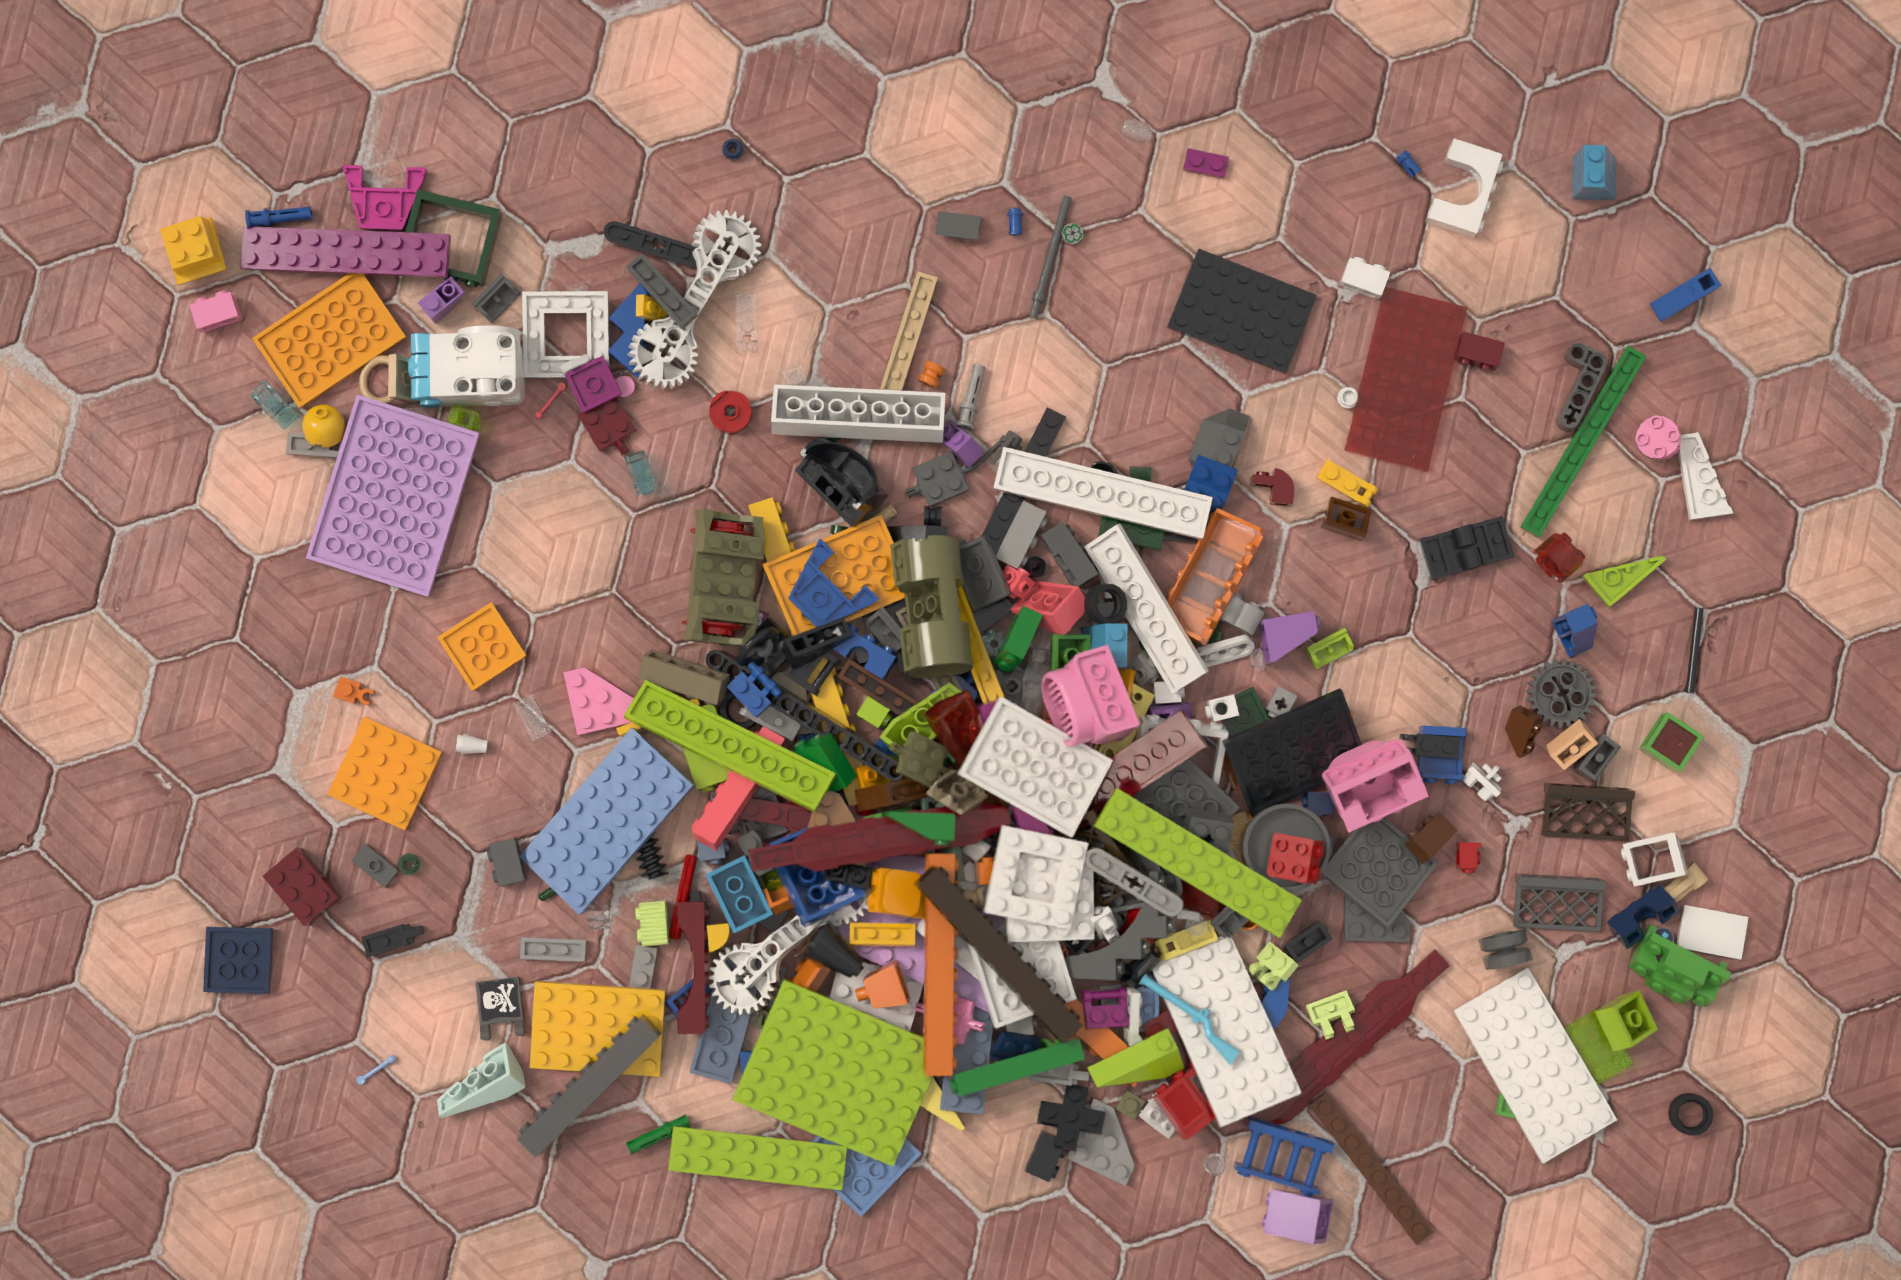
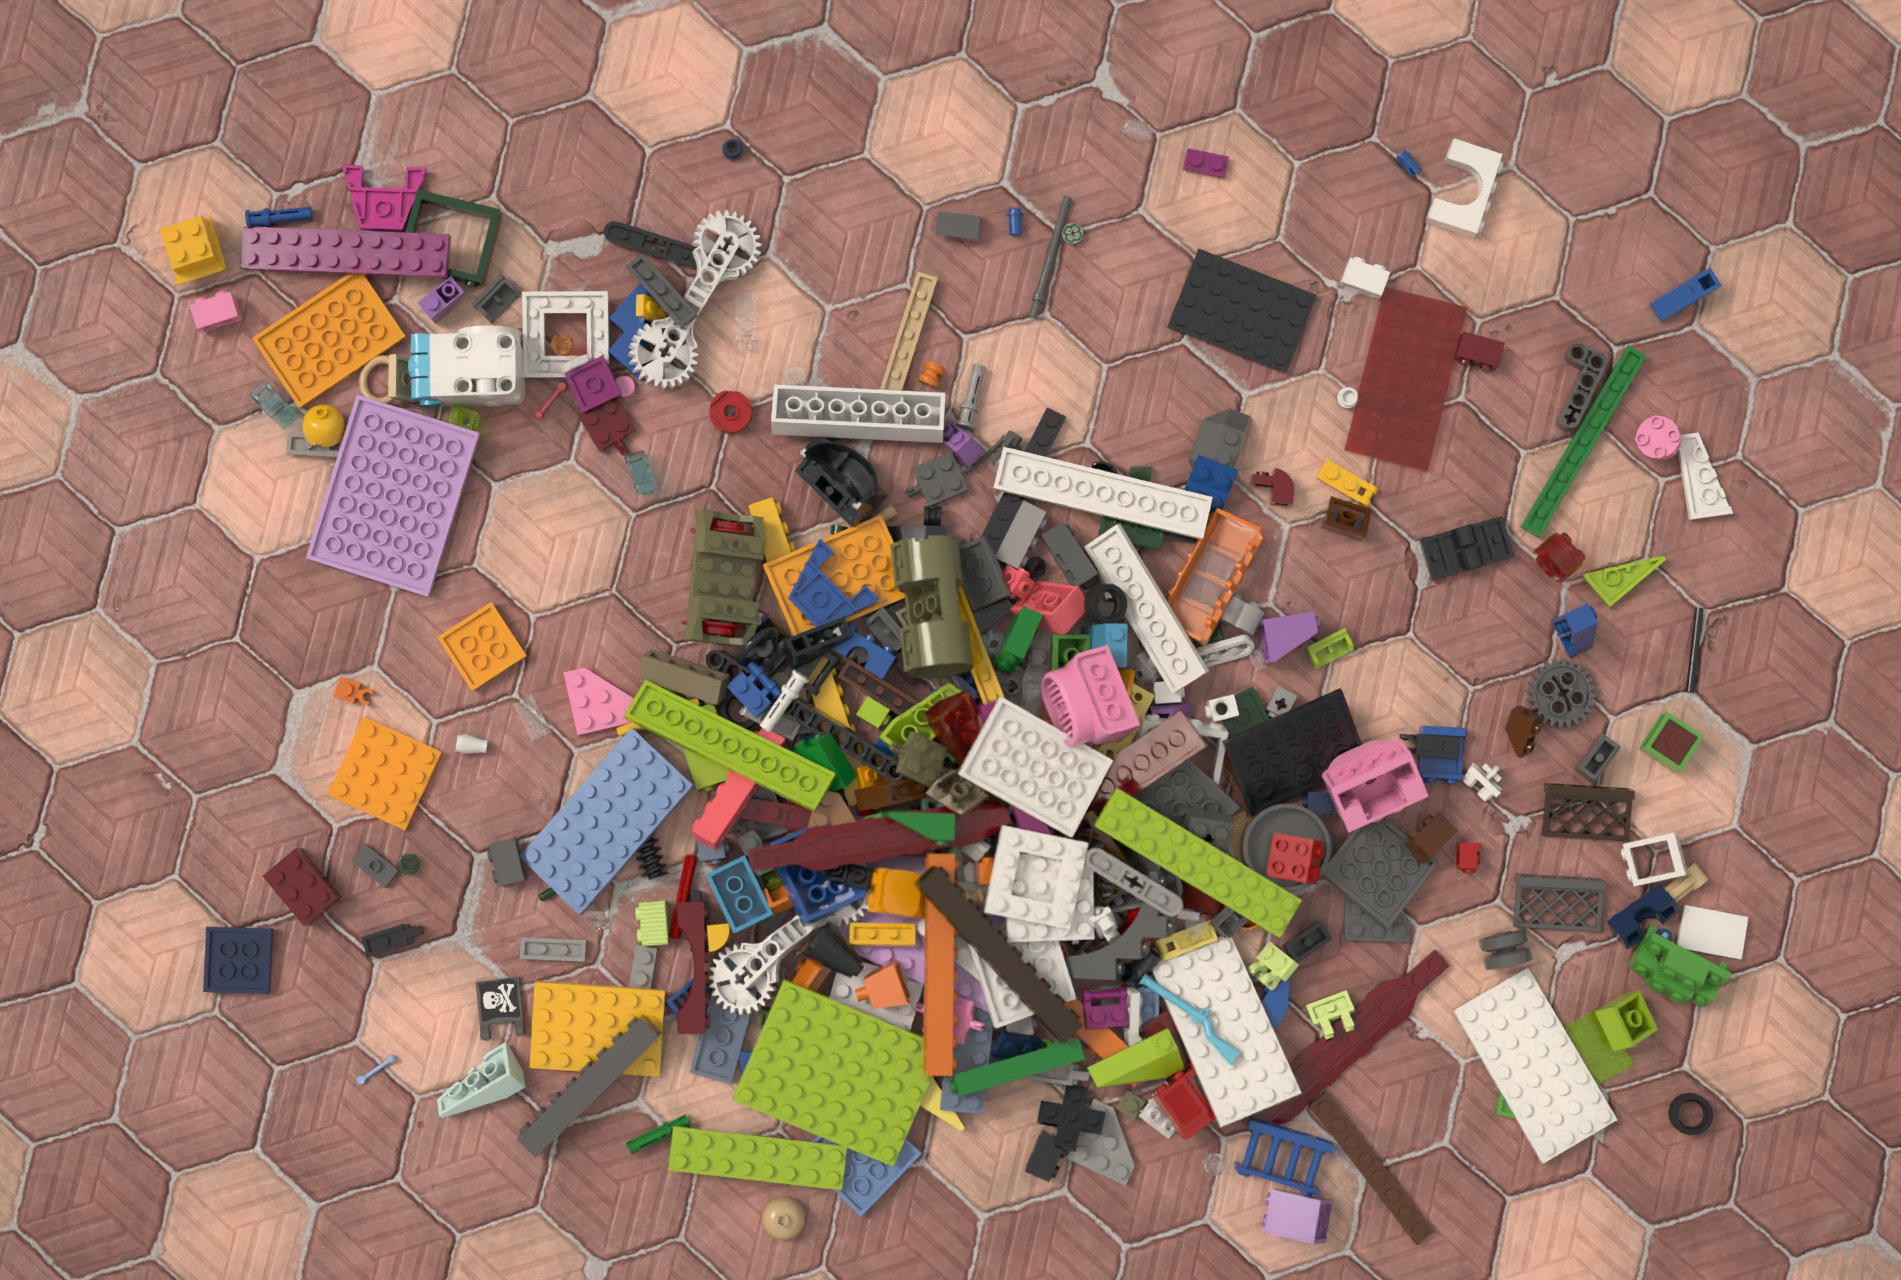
light nougat brick [1546,719,1598,770] -> none
dark azure slope [1572,145,1616,200] -> none
none -> clear orange wheel [551,333,575,355]
none -> white pin [760,669,810,732]
none -> tan cylinder [762,1196,806,1240]

